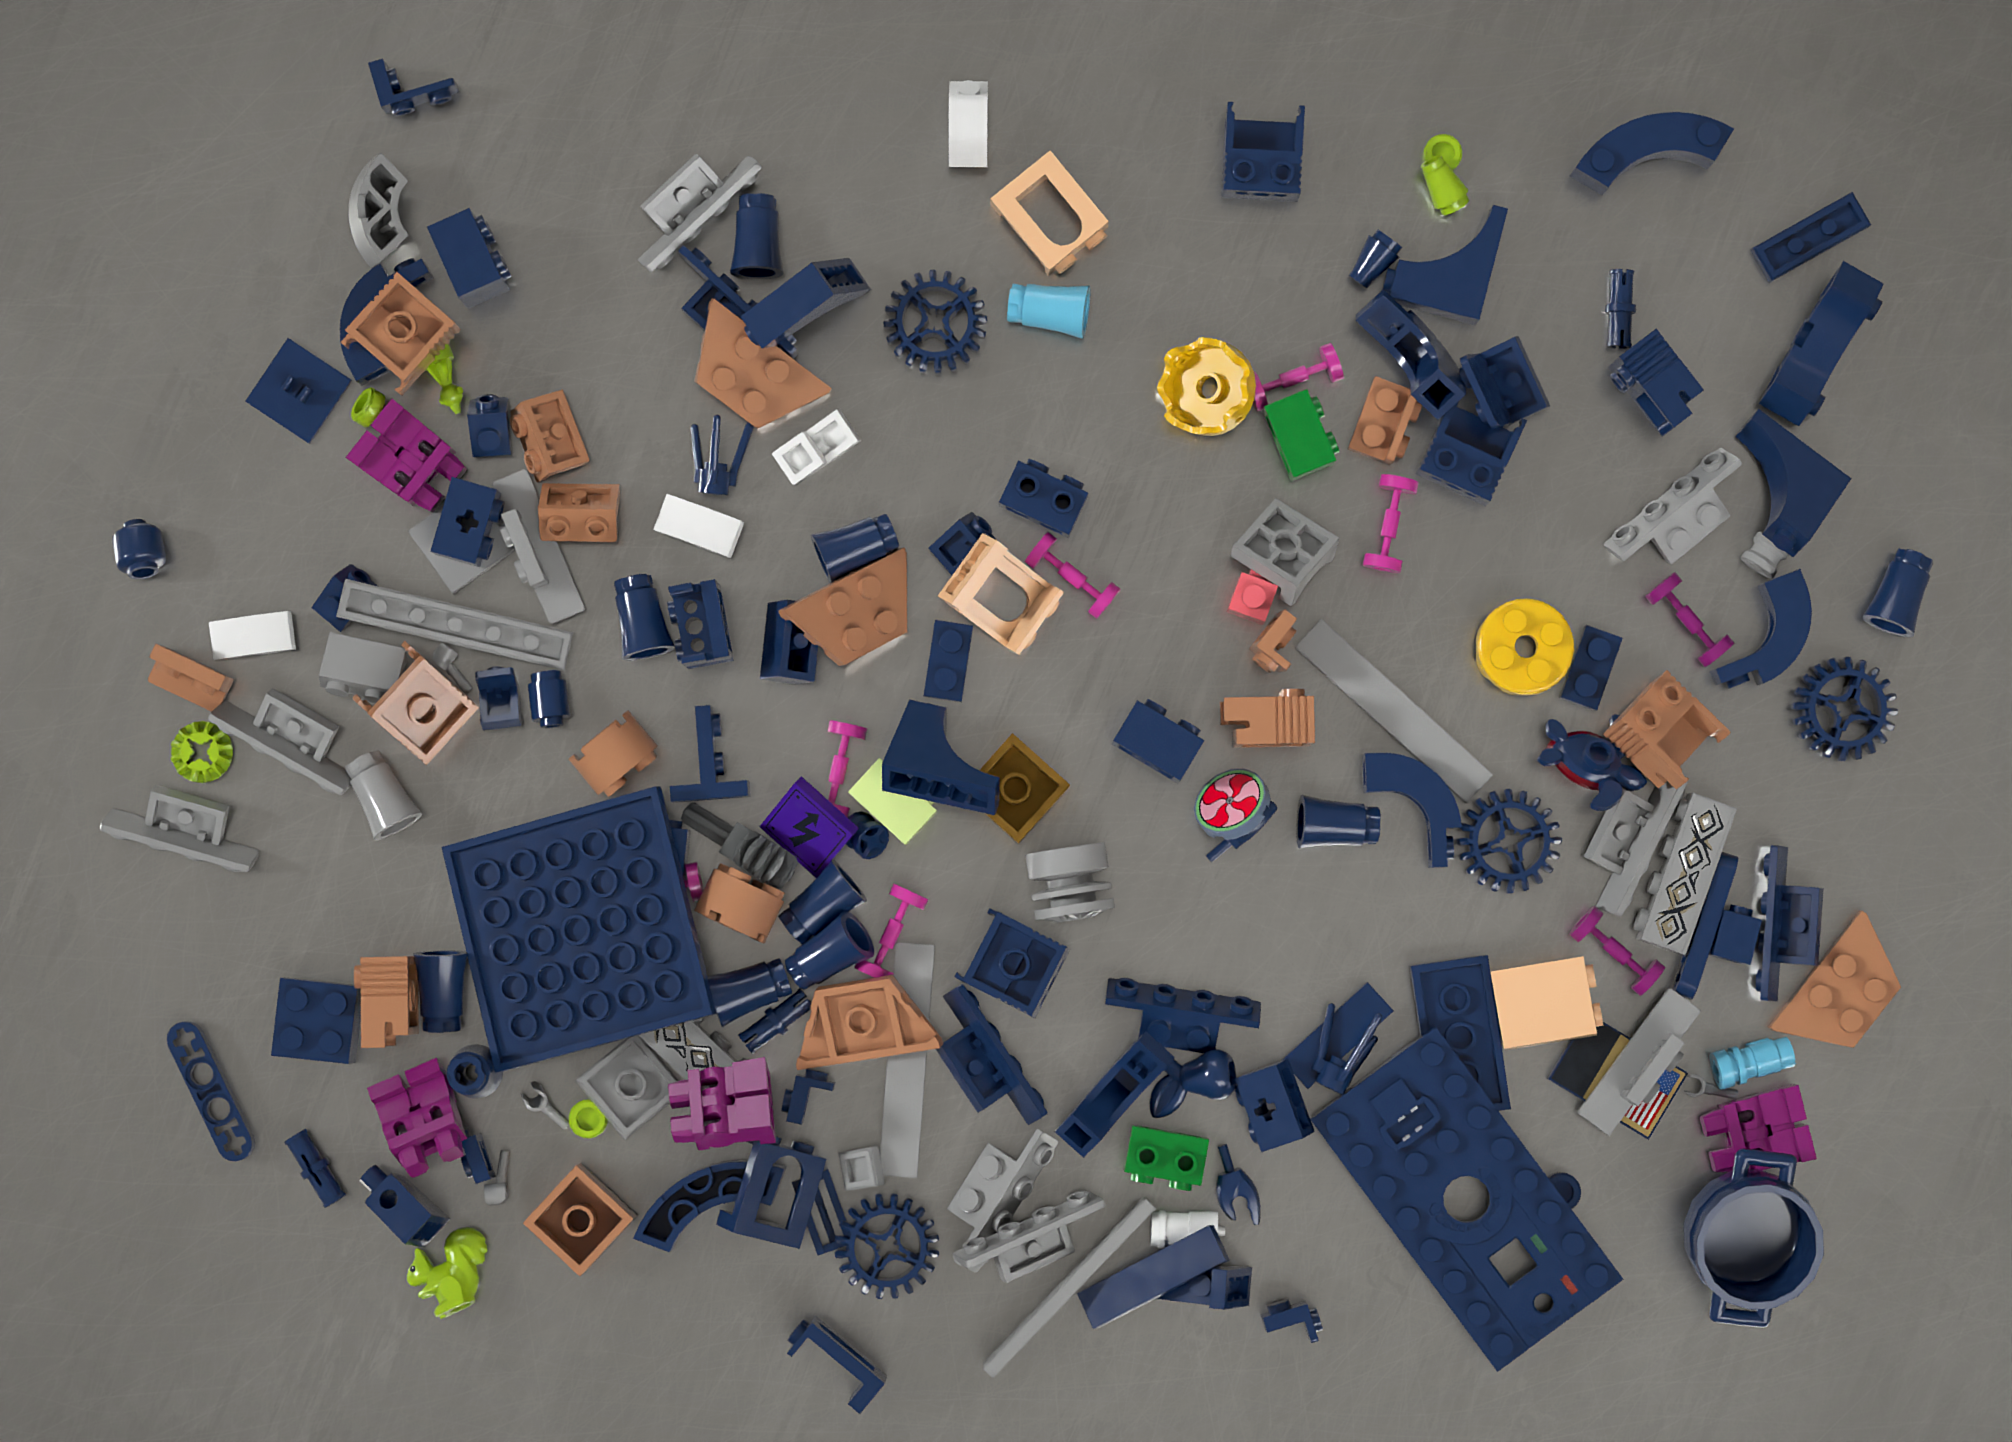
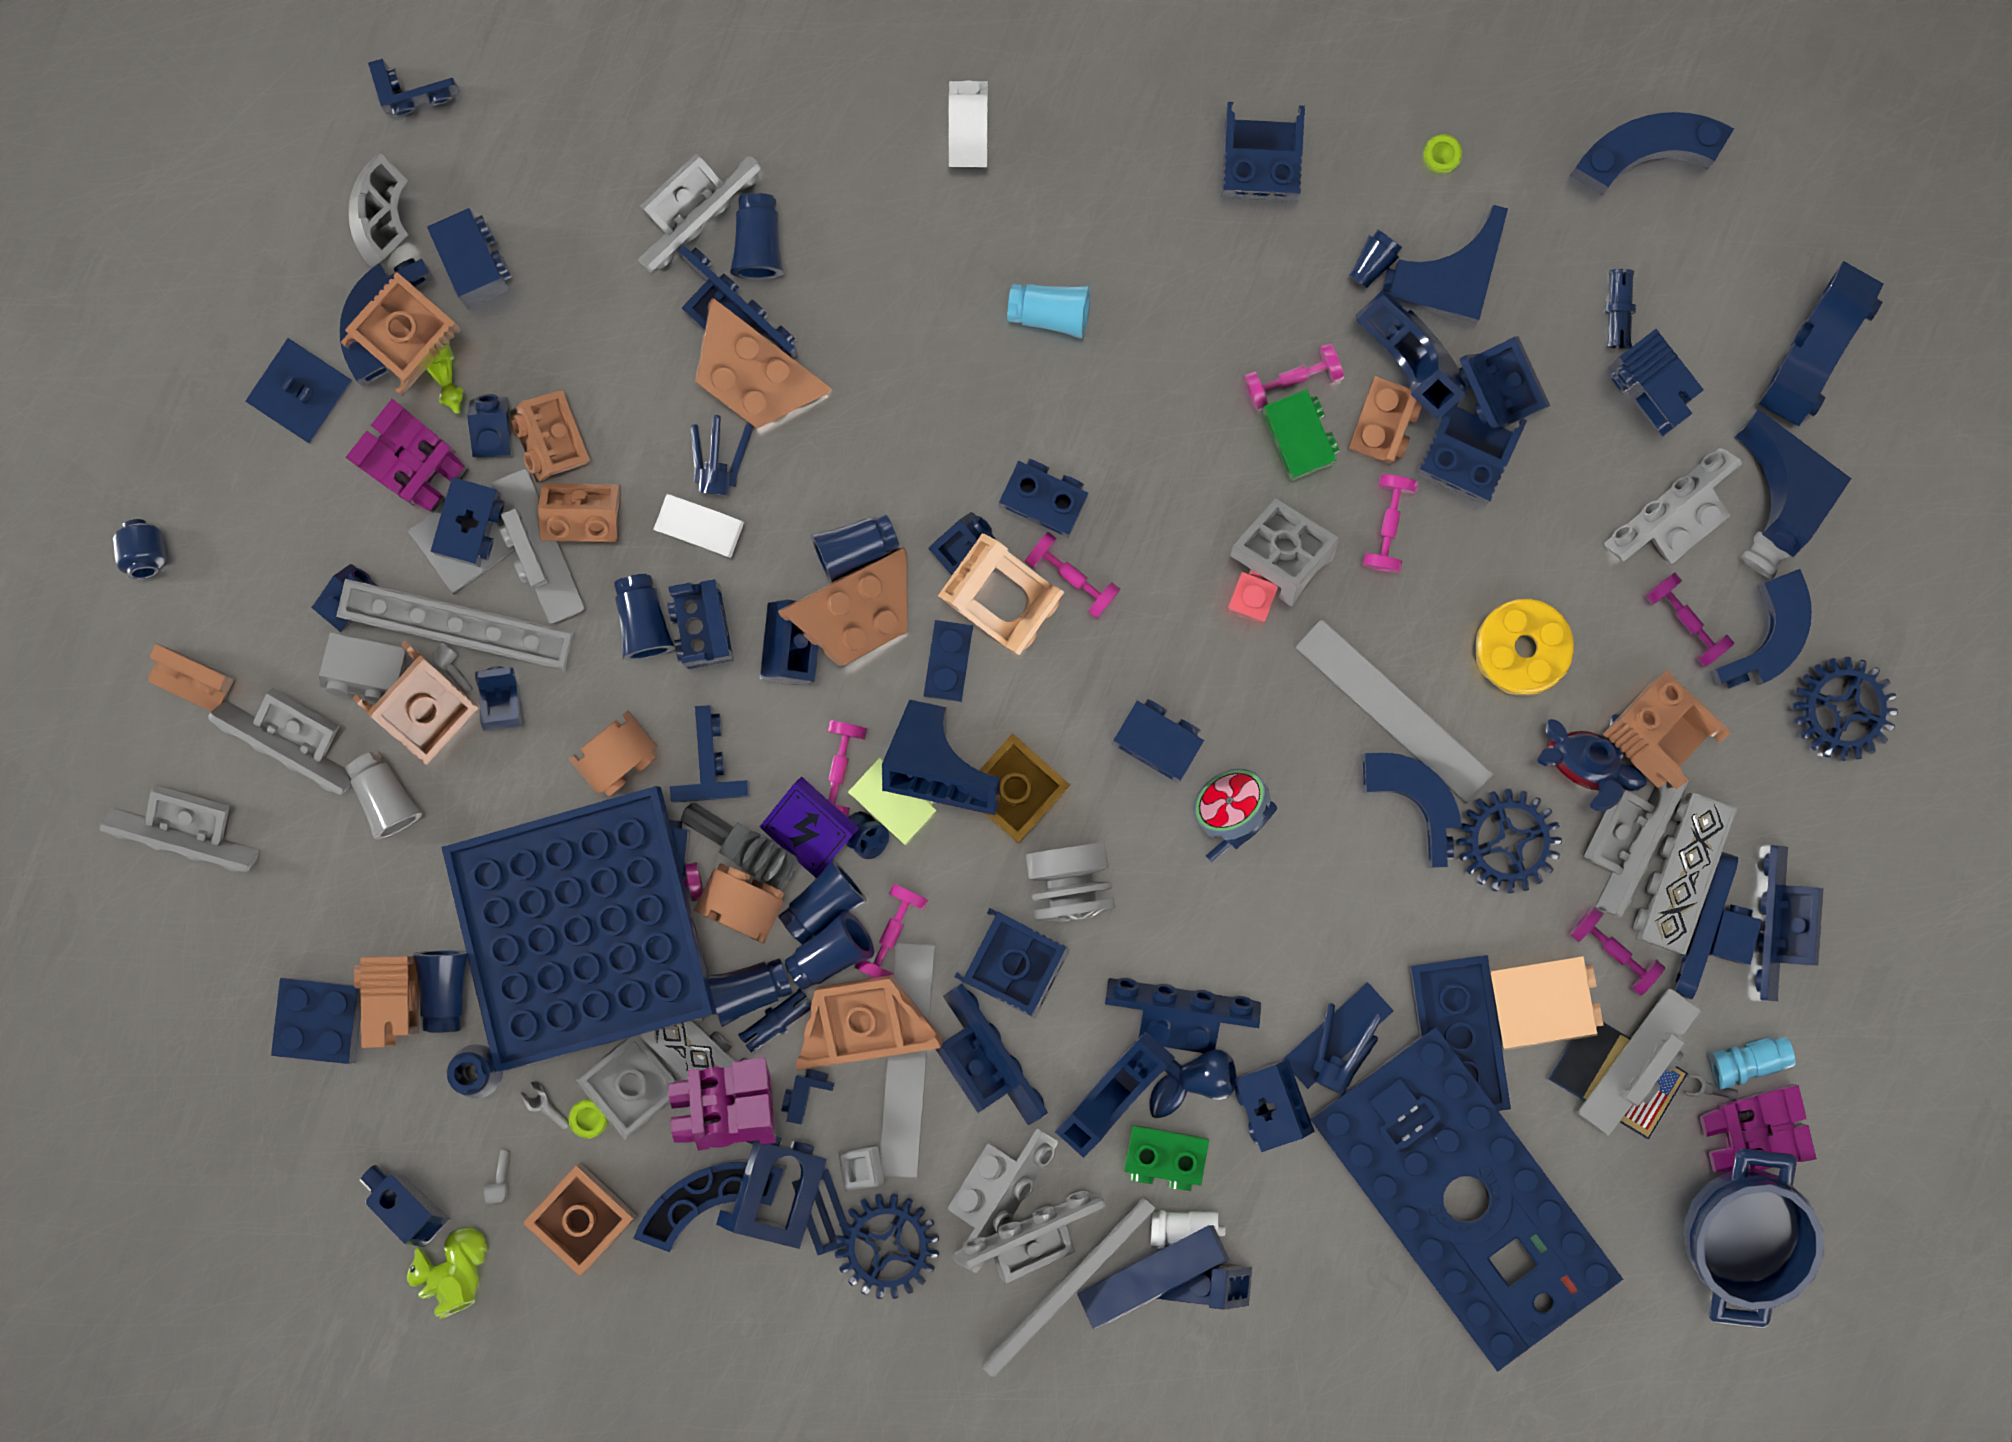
dark blue beam [167,1021,255,1162] -> none
lime gear [170,721,233,783] -> none
white slope [209,611,296,661] -> none
dark blue pin [284,1129,346,1208] -> none
lime tile [351,387,385,428] -> none
magenta hips [367,1057,467,1178] -> none
dark blue bracket [461,1129,496,1184] -> none
dark blue brick [528,670,570,728] -> none
dark blue arch [740,258,871,349] -> none
white slope [772,409,861,485] -> none
dark blue panel [787,1316,887,1414] -> none
dark blue gear [883,269,987,374] -> none
light nougat panel [990,150,1109,276] -> none
yellow plate [1157,337,1256,436] -> none
dark blue hand [1216,1144,1261,1225] -> none
nougat piece [1220,689,1315,748] -> none
nougat bracket [1249,609,1297,673] -> none
dark blue bracket [1260,1299,1323,1343] -> none
dark blue plant [1296,795,1381,849] -> none
lime cone [1421,155,1469,215] -> none
dark blue tile [1548,1172,1581,1209] -> none
dark blue plate [1559,625,1623,711] -> none
dark blue tile [1751,192,1872,283] -> none
nougat wing [1768,911,1901,1048] -> none
dark blue plant [1862,548,1933,637] -> none

